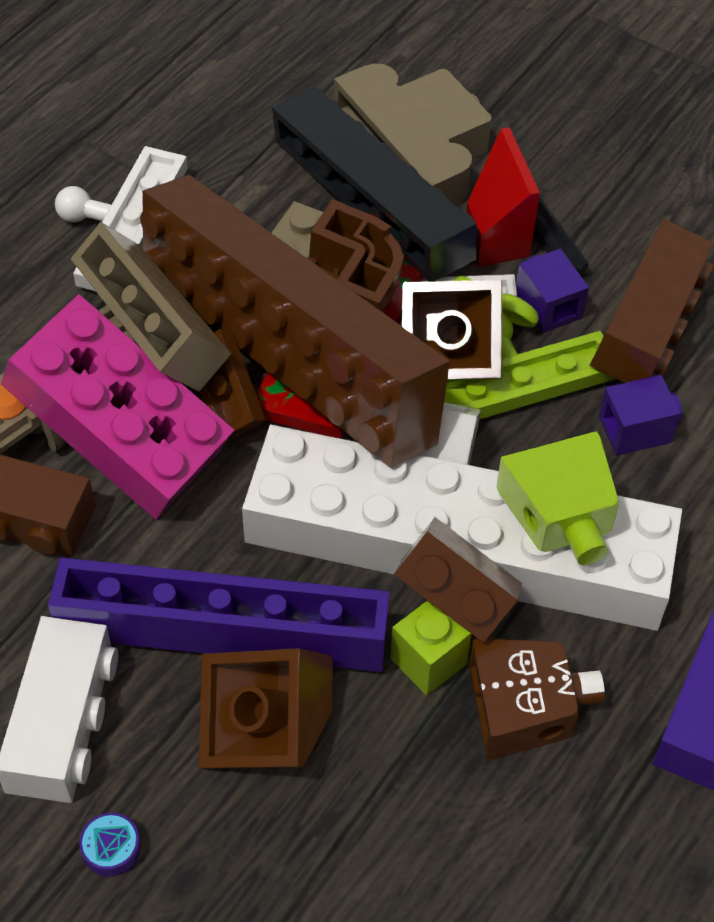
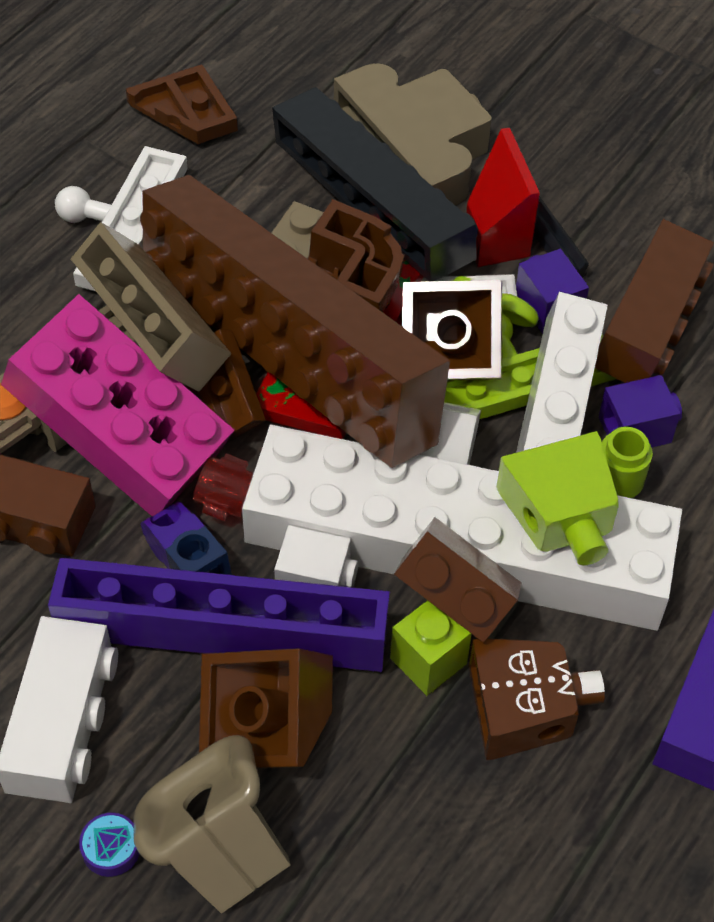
none -> reddish brown wing [126,64,238,144]
none -> dark tan piece [134,735,290,914]
none -> leg [141,501,232,575]
none -> clear red gear [193,453,254,522]
none -> white brick [274,525,358,588]
none -> white brick [516,292,608,453]
none -> lime brick [602,427,653,498]

